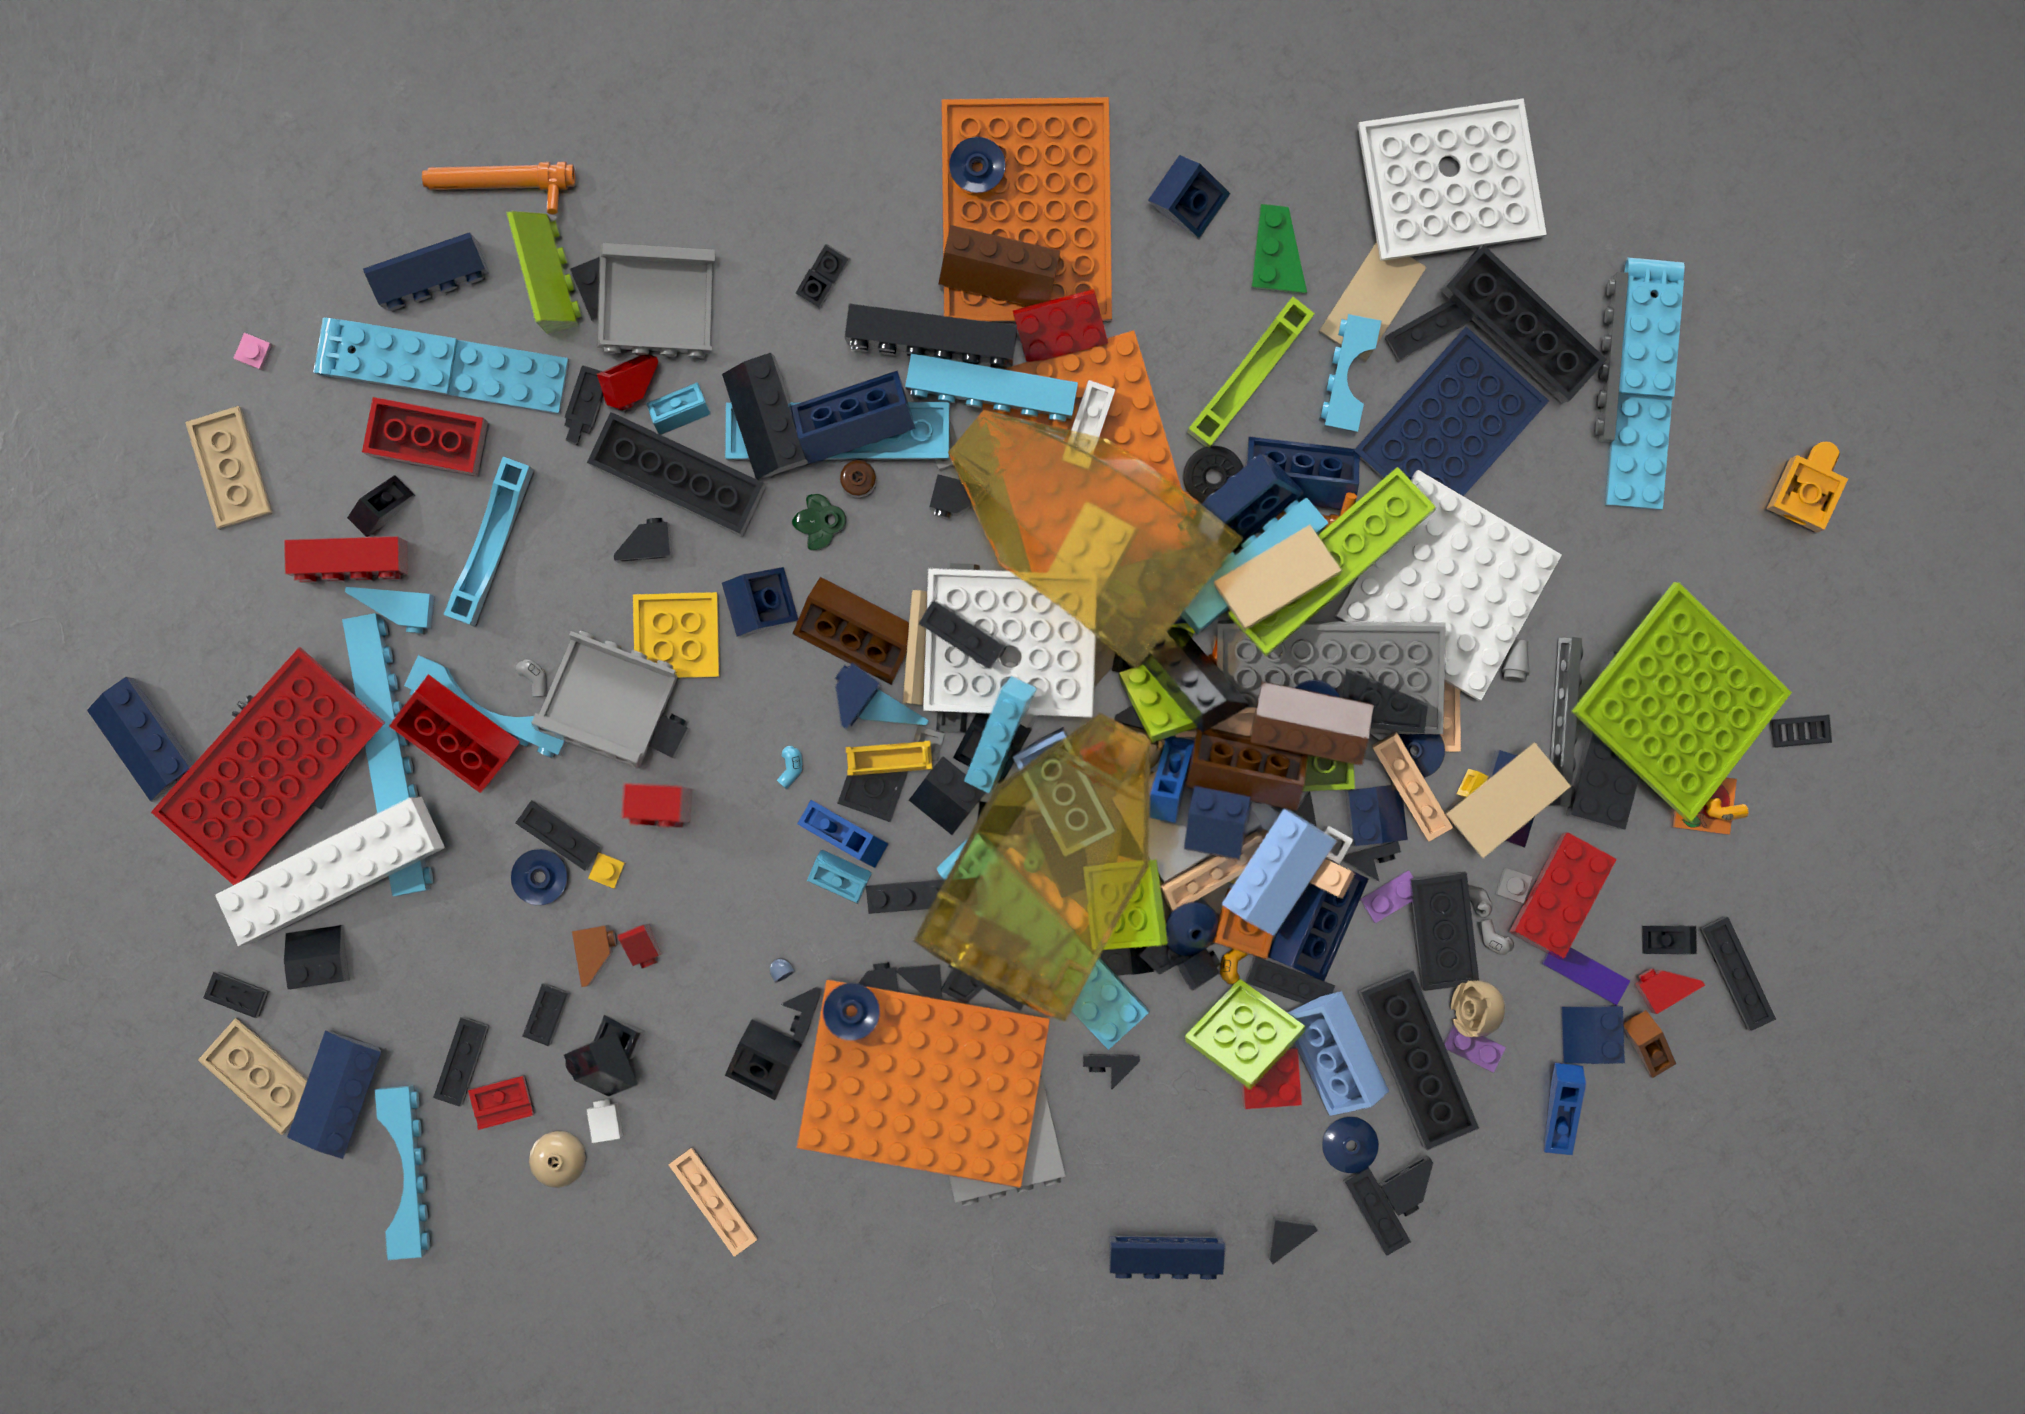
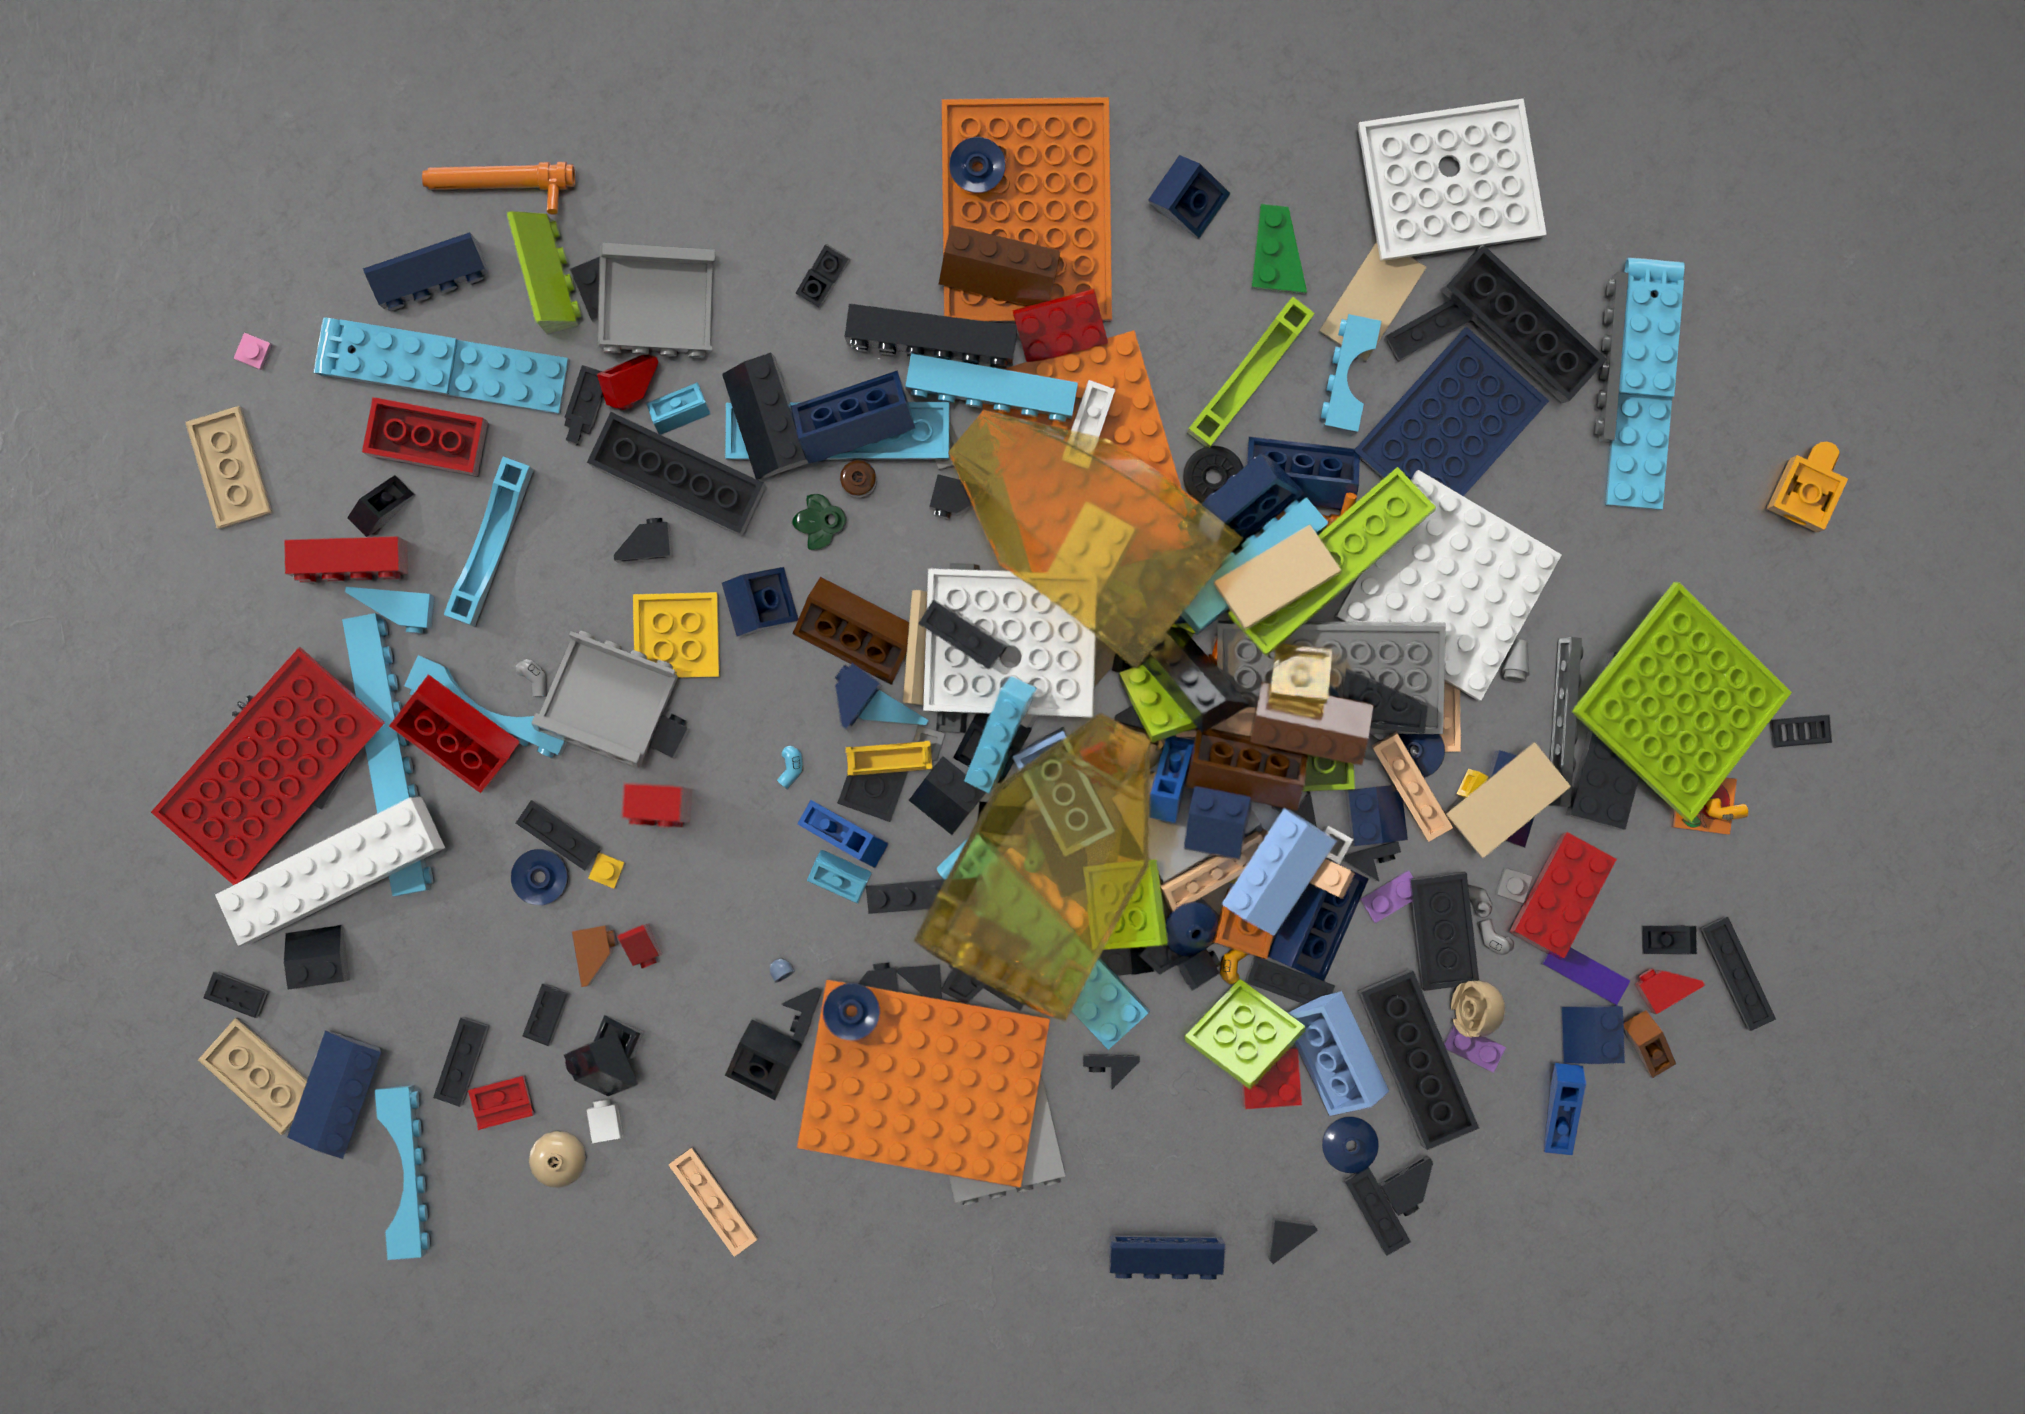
dark blue slope [87,677,194,802] -> none
none -> clear yellow plate [1270,644,1333,704]

